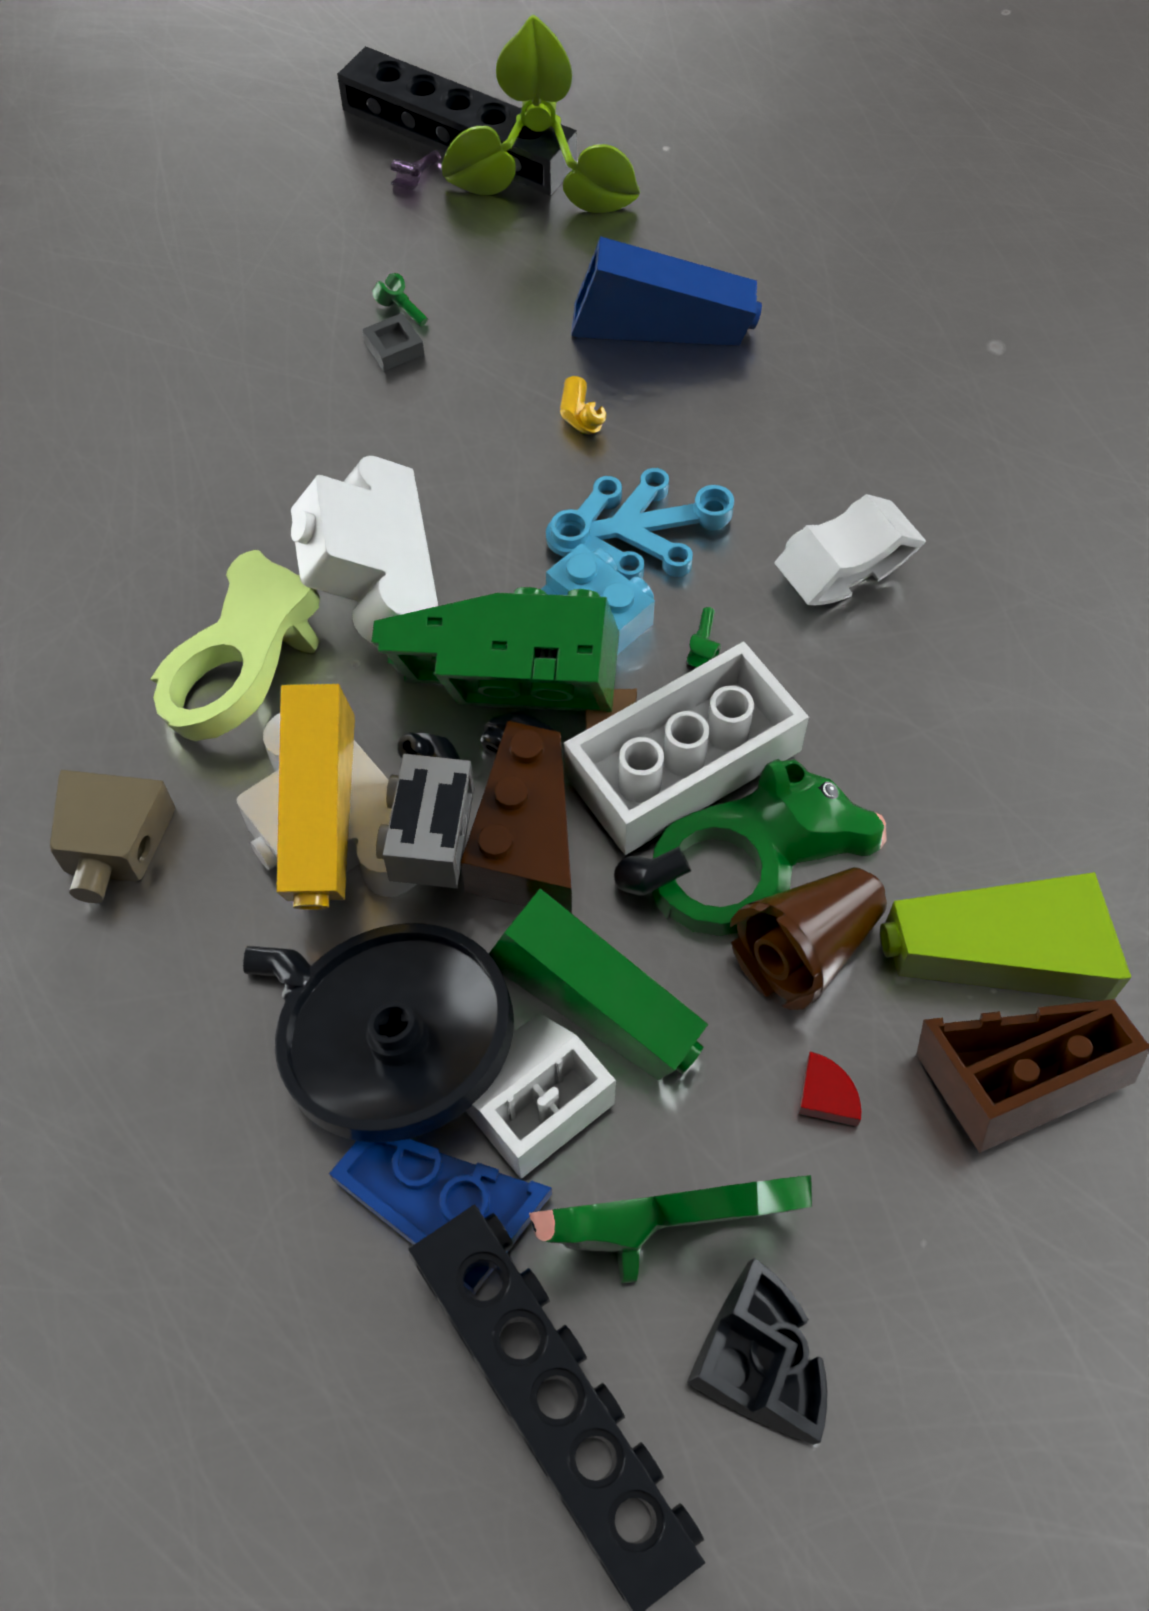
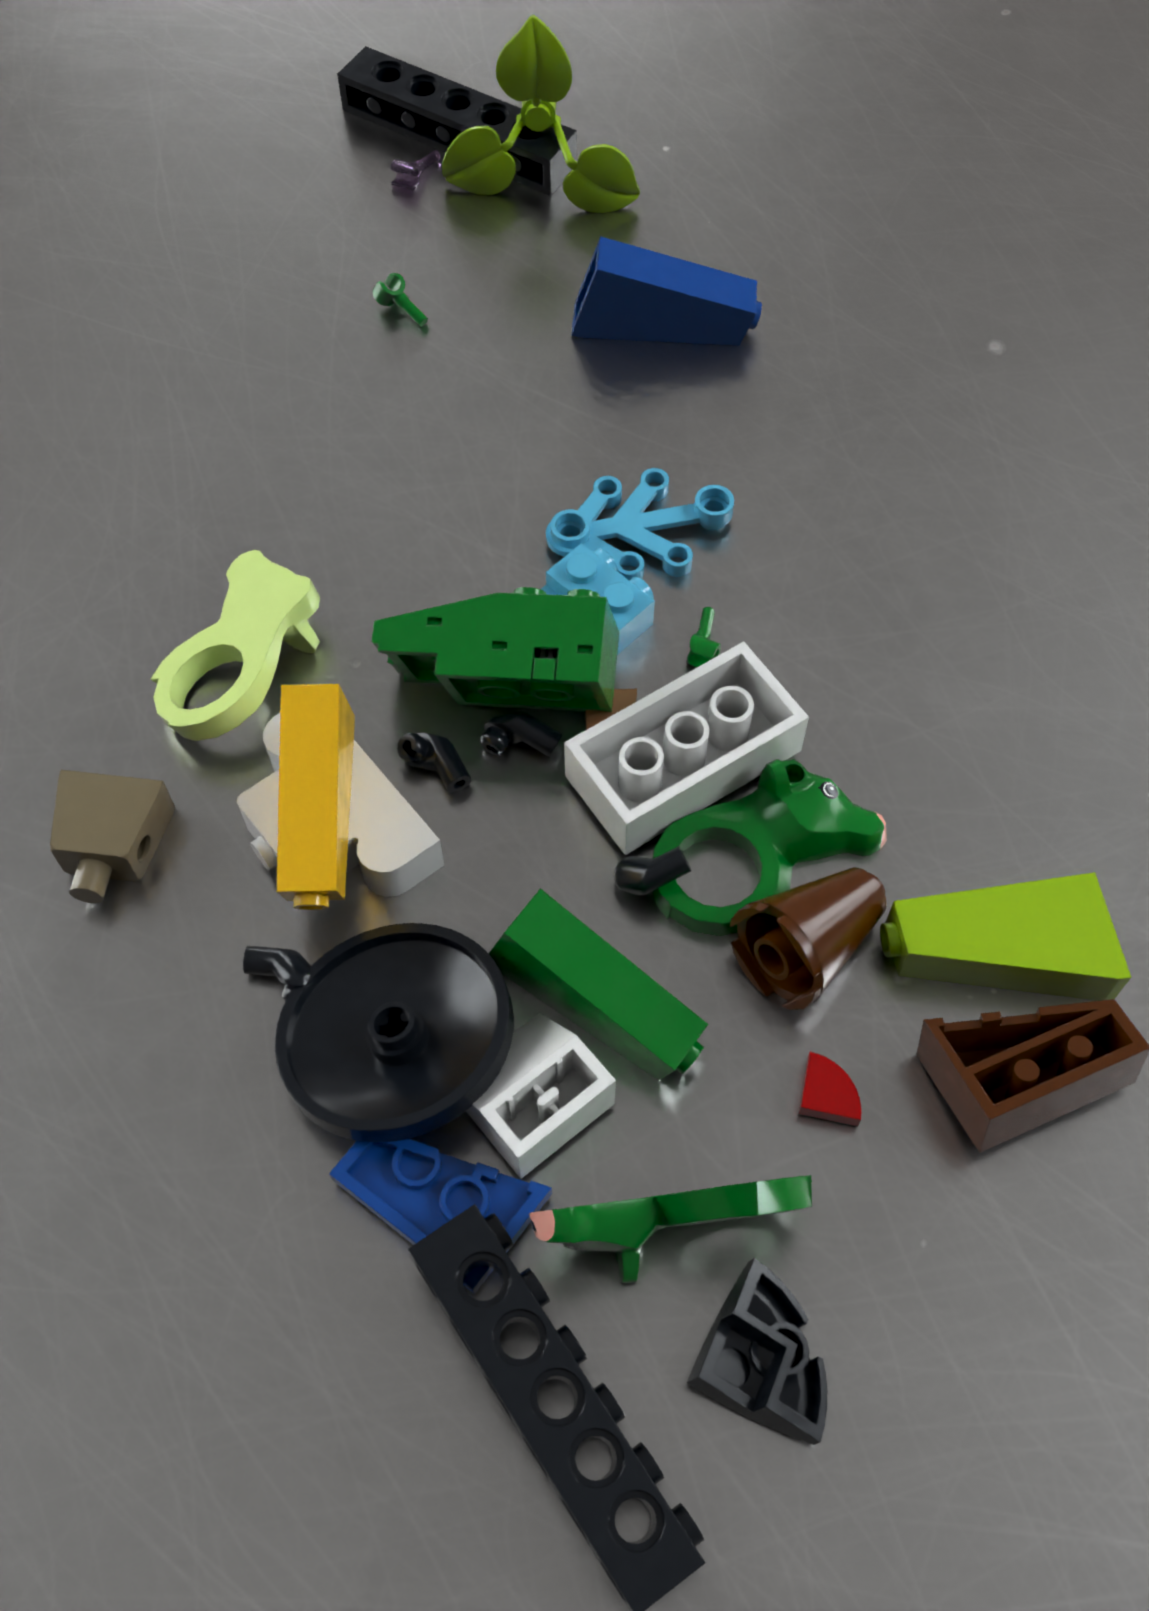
white brick [291,456,438,643] -> none
dark grey tile [362,313,425,371] -> none
brick [376,754,474,888] -> none
reddish brown wedge [460,721,572,913] -> none
yellow arm [560,376,606,434] -> none
white brick [774,494,926,606] -> none

